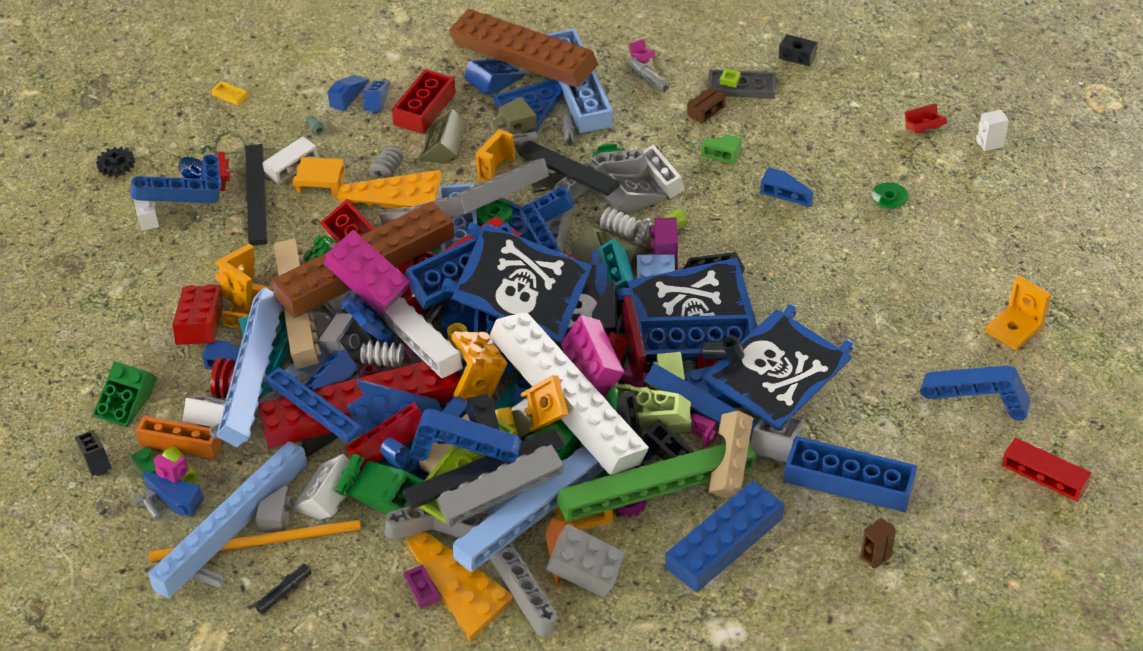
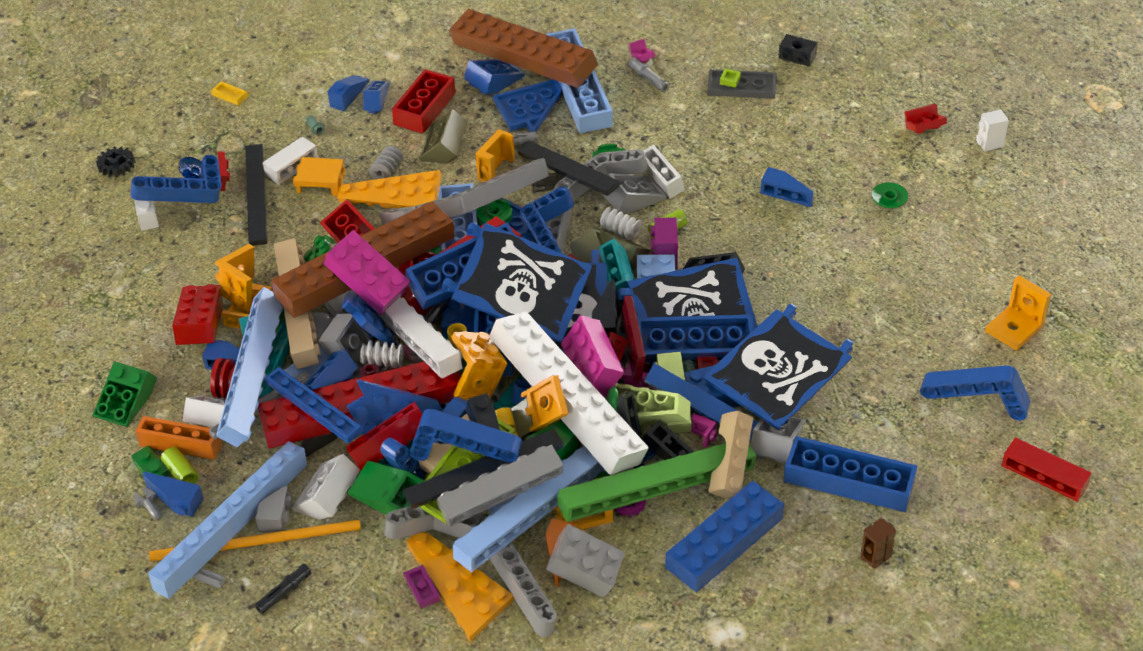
black slope [75,430,112,476] -> none
dark pink bracket [154,454,189,483] -> none
green pin [334,454,364,496] -> none
olive torso [493,97,537,134] -> none
light grey pin [561,116,575,146] -> none
light grey gear [635,217,652,245] -> none
reddish brown brick [687,87,726,124] -> none
bright green arch [701,134,742,164] -> none
black piece [702,336,745,363] -> none

